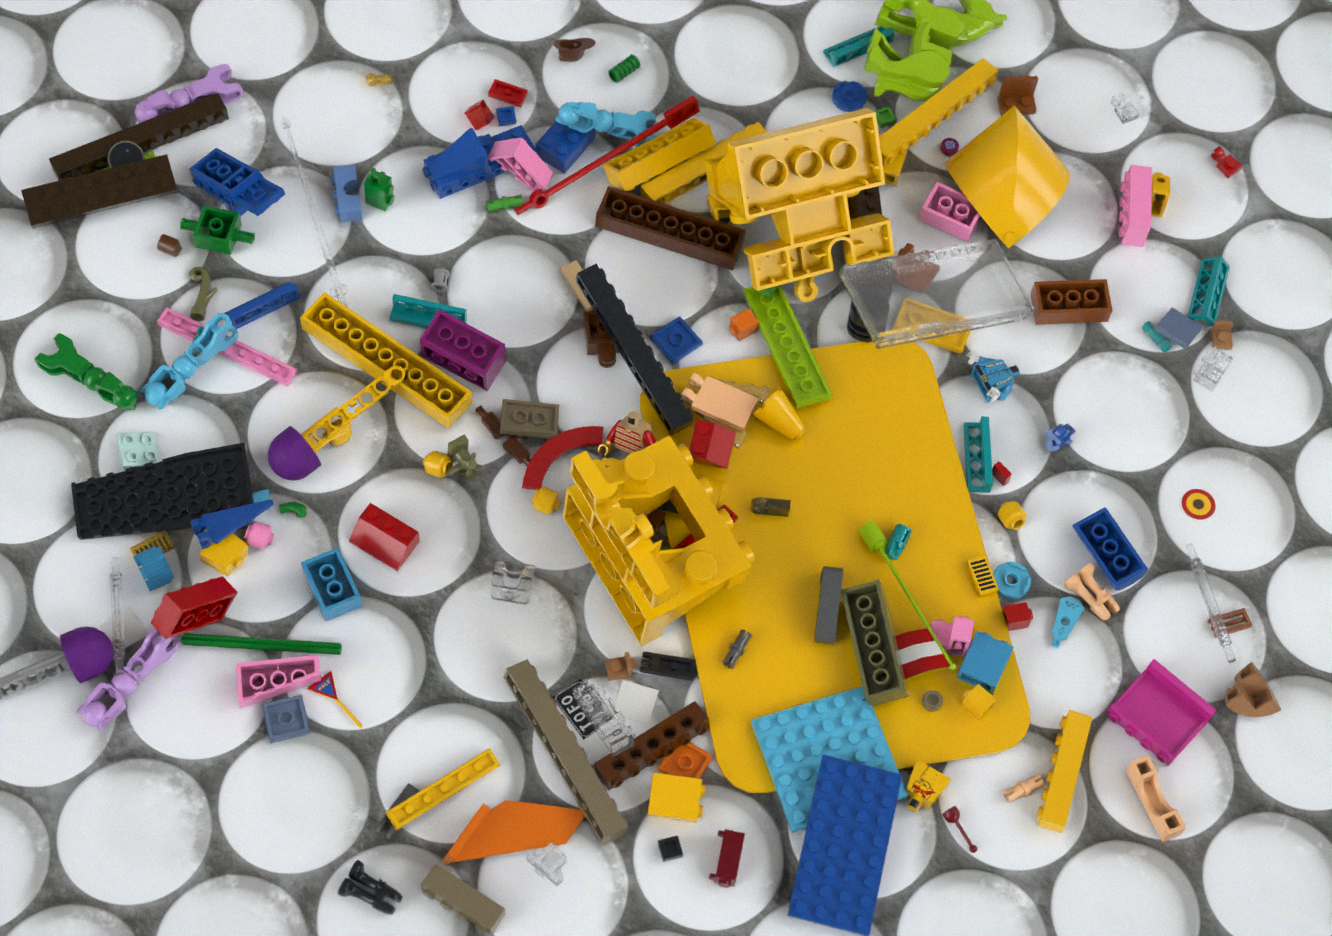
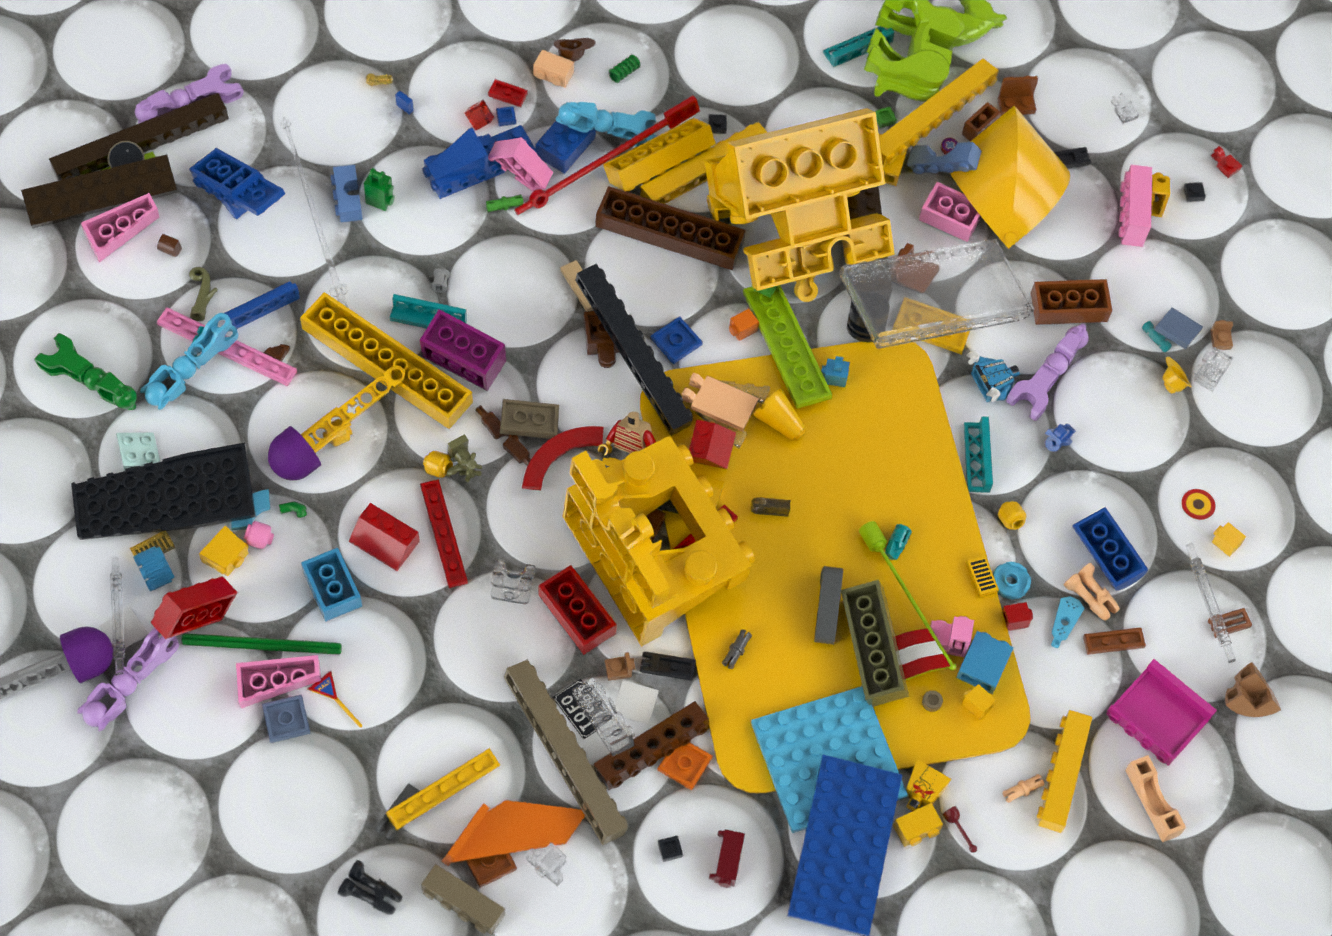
green brick [180,205,255,255] -> none
blue flag [190,499,274,549] -> none
yellow head [531,487,561,515] -> none
yellow brick [648,773,706,822] -> none
blue tile [832,81,867,112] -> none
red tile [992,461,1012,487] -> none
teal fence [1187,256,1230,326] -> none
none -> bright pink wedge [81,193,159,262]
none -> reddish brown tile [264,344,290,362]
none -> blue tile [395,91,414,114]
none -> red tile [420,479,468,588]
none -> dark orange tile [466,853,517,888]
none -> light nougat piece [533,50,574,88]
none -> red brick [538,565,617,655]
none -> black plate [708,114,727,134]
none -> dark azure brick [821,356,850,387]
none -> yellow brick [893,803,943,847]
none -> medium blue arch [907,142,982,174]
none -> dark orange brick [961,102,1001,141]
none -> lavender piece [1006,324,1089,421]
none -> black hinge [1054,147,1092,169]
none -> dark orange tile [1083,628,1146,655]
none -> yellow piece [1162,357,1192,394]
none -> black plate [1183,182,1206,202]
none -> yellow brick [1212,522,1246,557]

